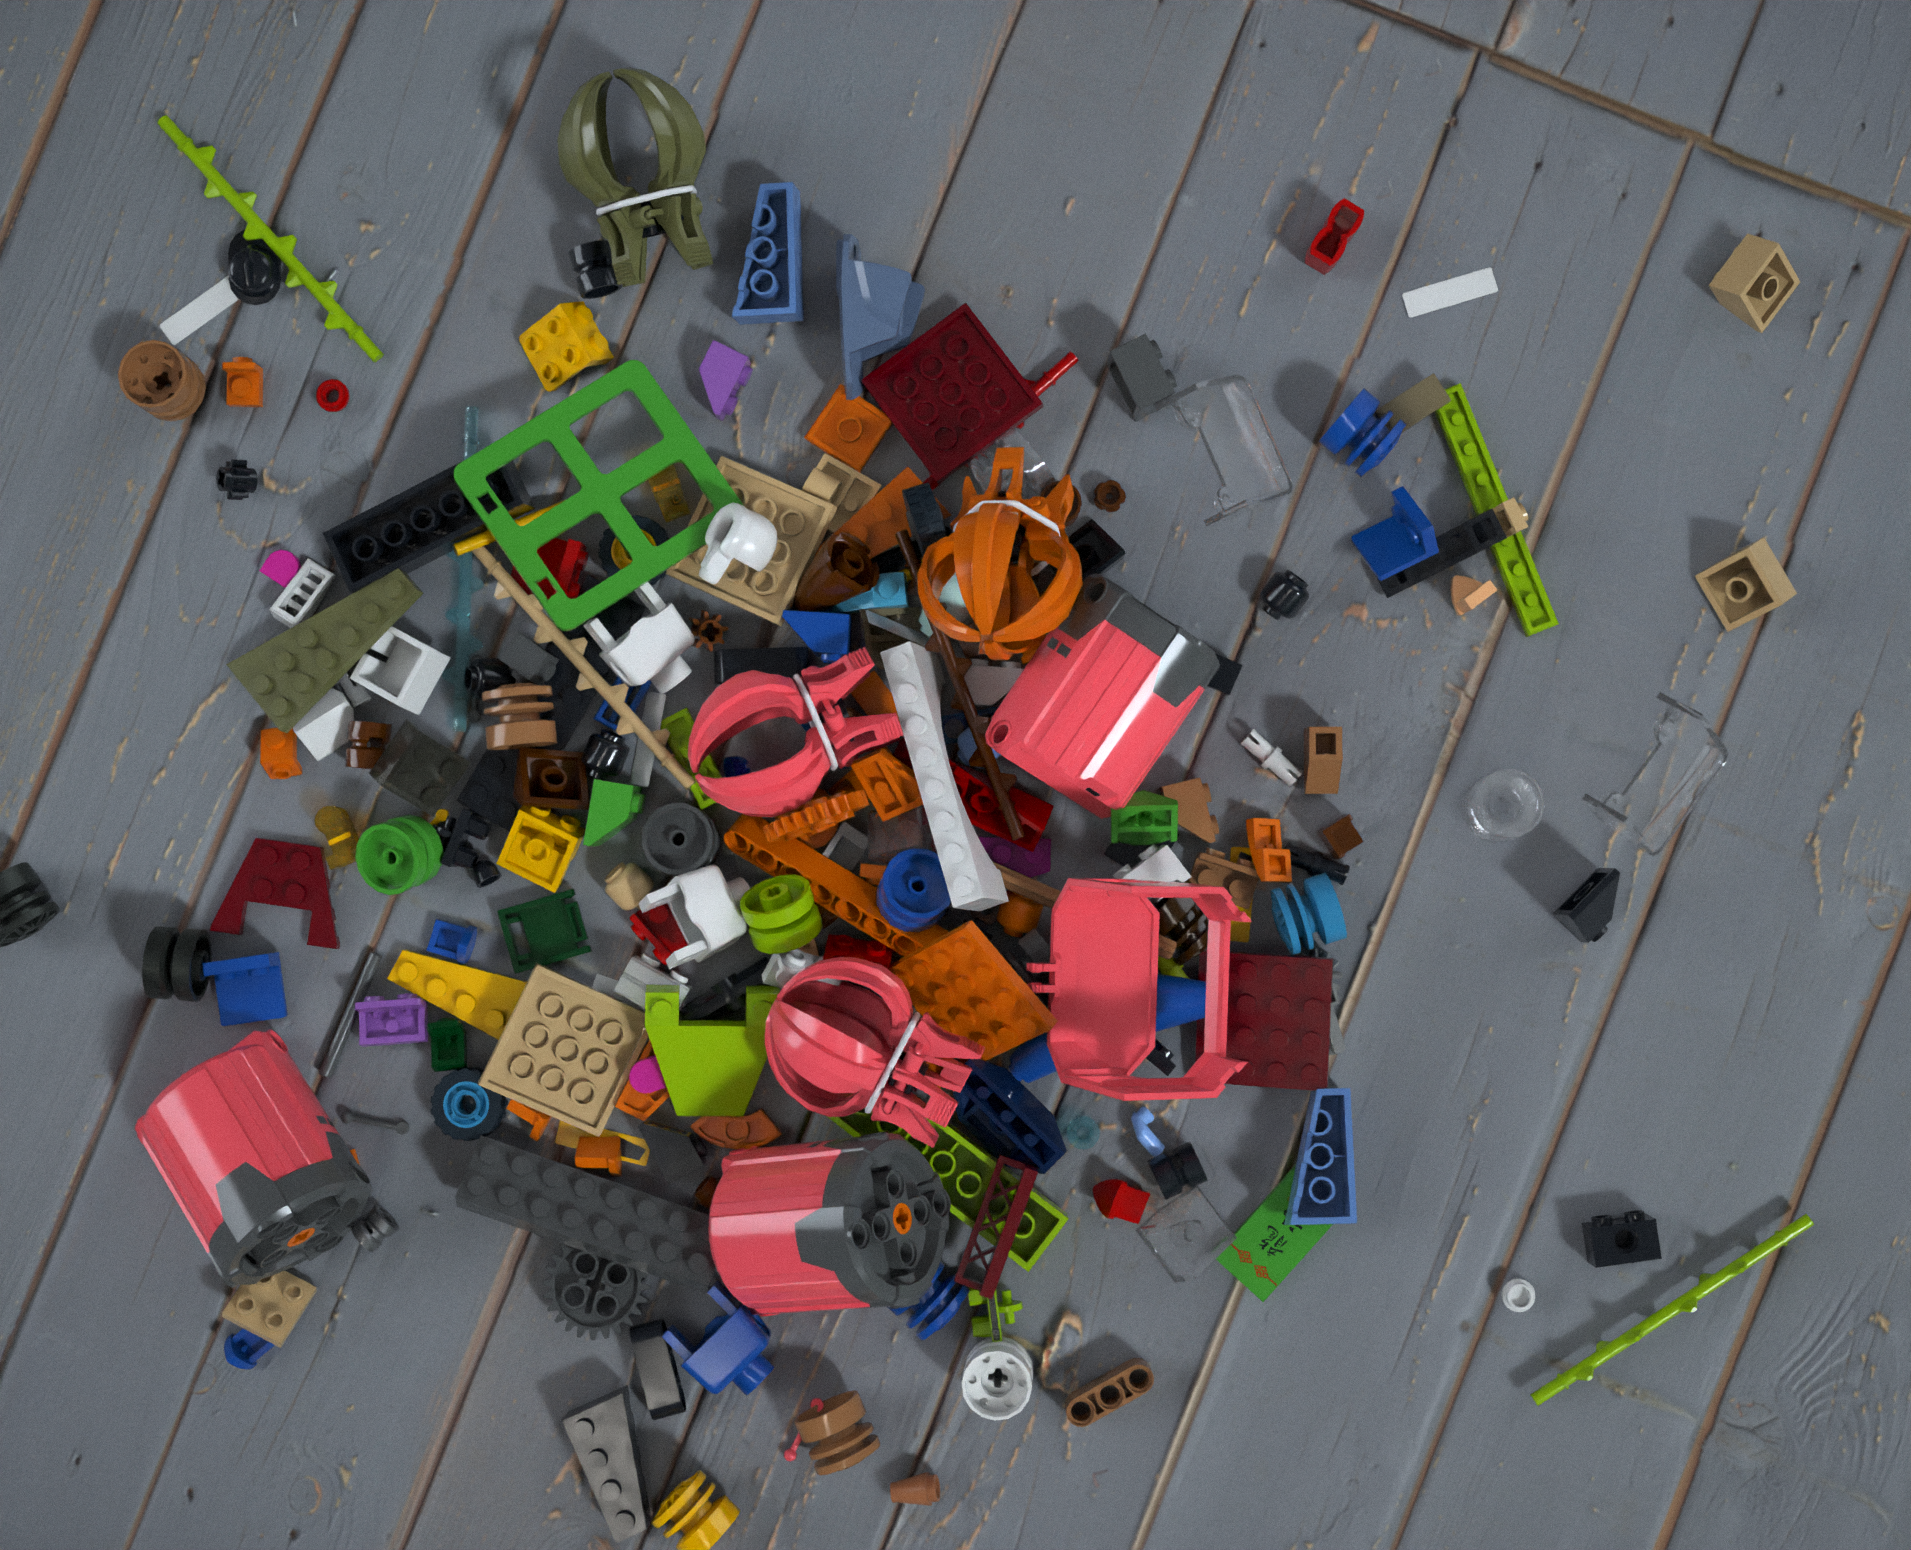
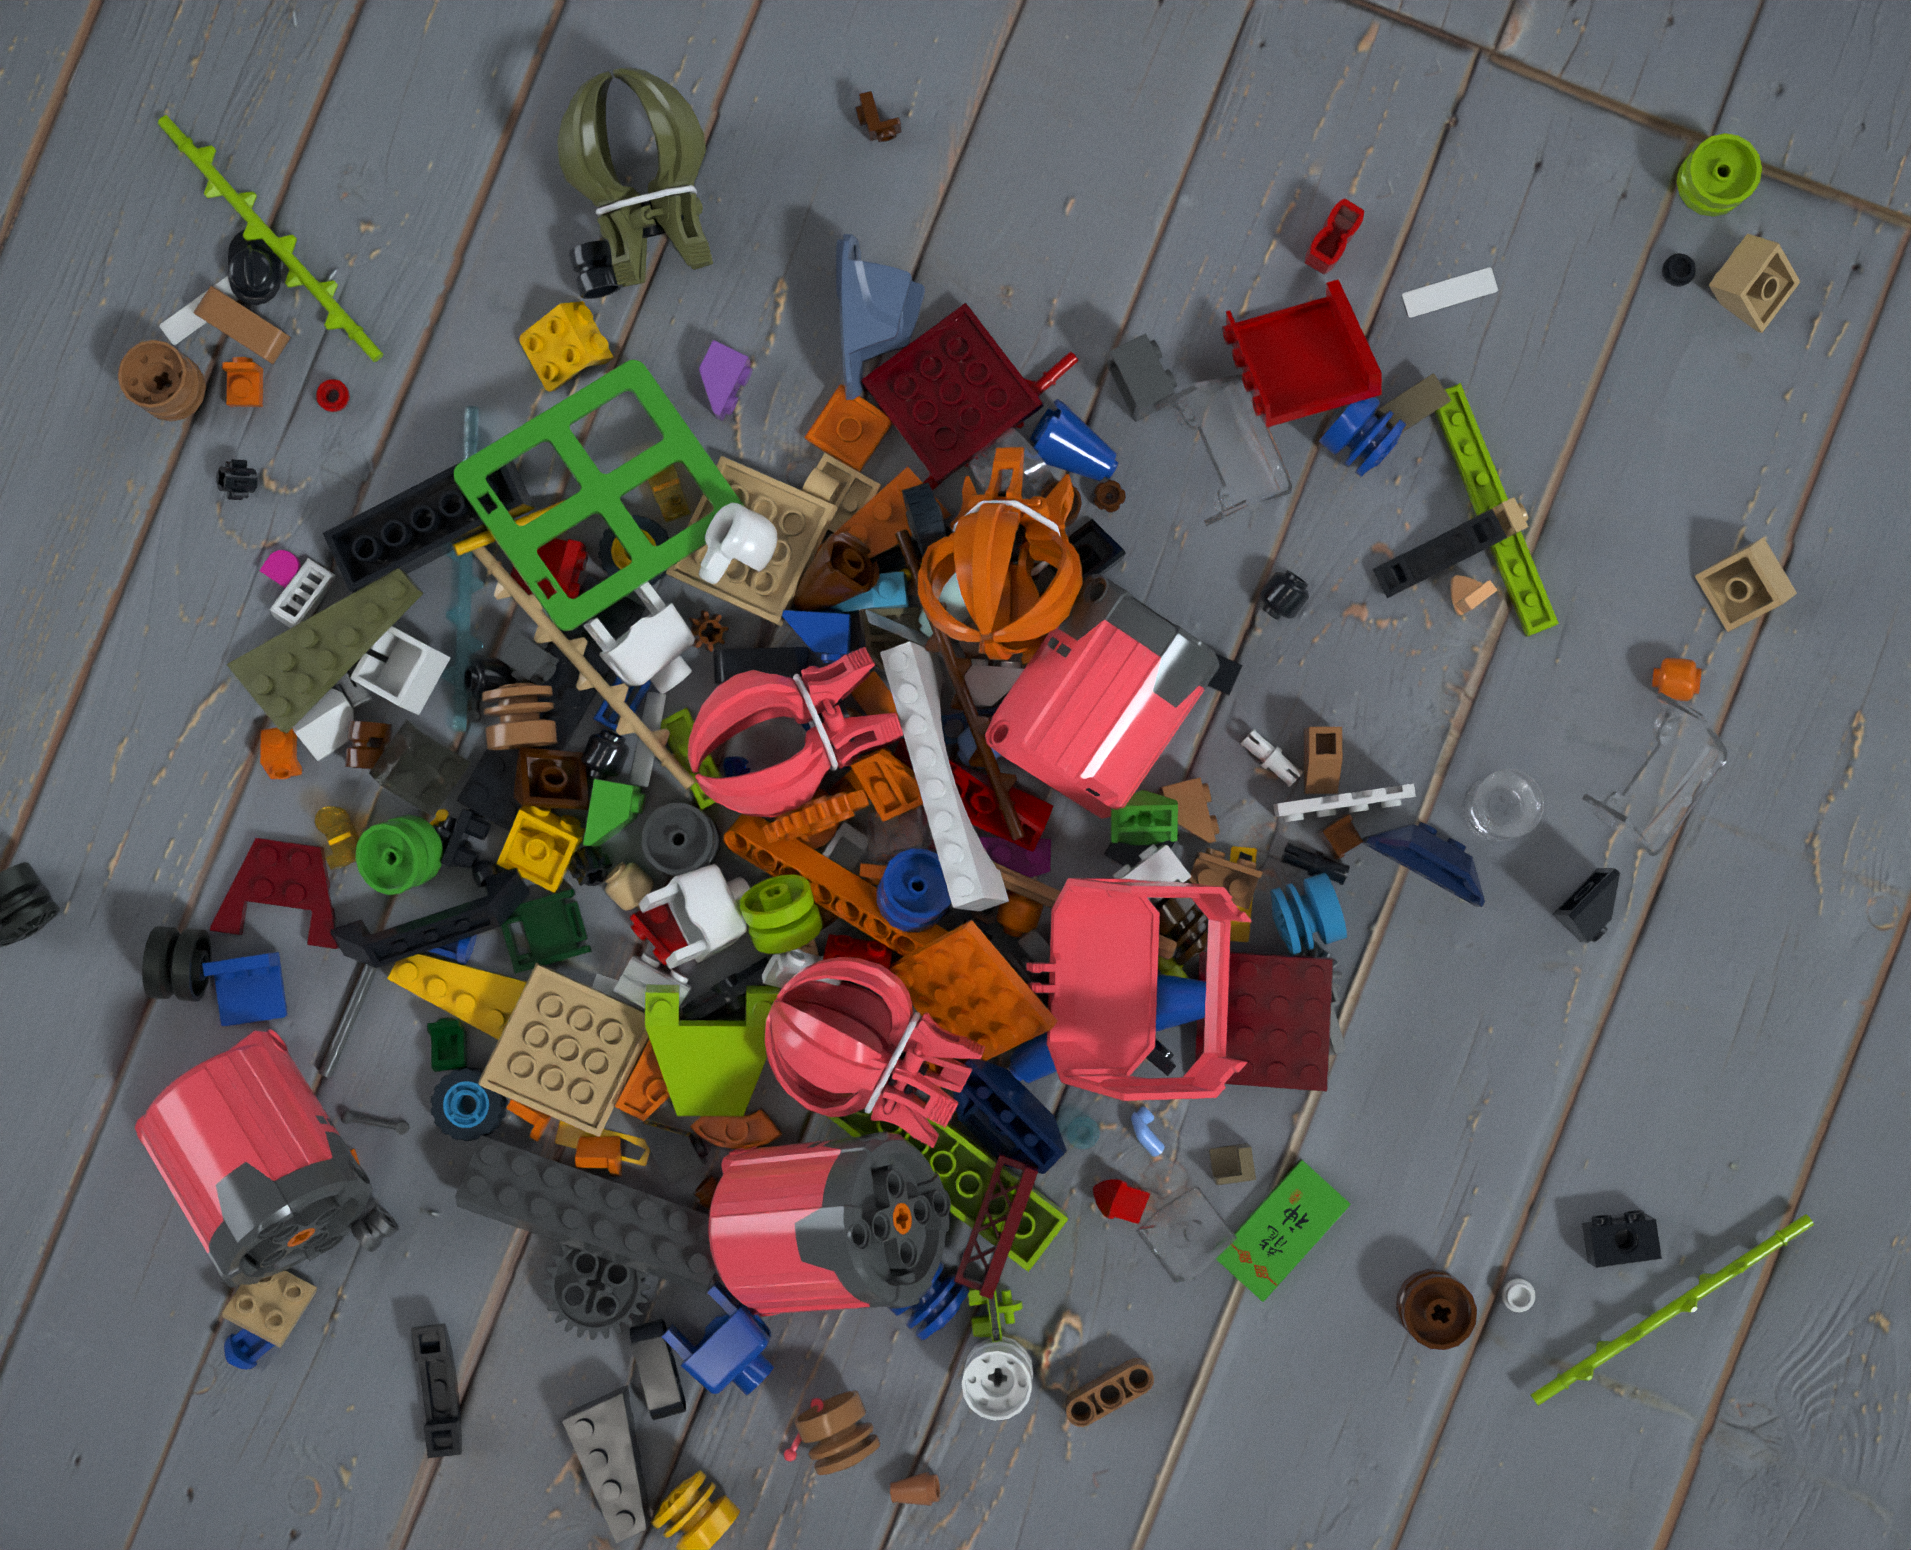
medium lavender bracket [355,993,428,1047] -> none
dark pink tile [629,1055,666,1093] -> none
medium blue wedge [732,182,804,325] -> none
black wheel [1148,1141,1208,1200] -> none
orange slope [1246,818,1292,883] -> none
medium blue wedge [1284,1088,1357,1225] -> none
blue bracket [1351,486,1439,581] -> none
none -> medium nougat beam [193,286,291,365]
none -> black slope [330,867,529,968]
none -> black slope [411,1323,462,1458]
none -> black gear [568,846,612,886]
none -> reddish brown bracket [855,91,902,142]
none -> blue cone [1024,399,1118,481]
none -> dark tan panel [1209,1143,1256,1185]
none -> red panel [1222,279,1382,428]
none -> white wing [1273,784,1416,822]
none -> dark blue wedge [1362,822,1485,907]
none -> reddish brown wheel [1396,1269,1477,1350]
none -> orange head [1652,657,1702,701]
none -> black plate [1662,253,1696,287]
none -> lime wheel [1676,133,1762,217]

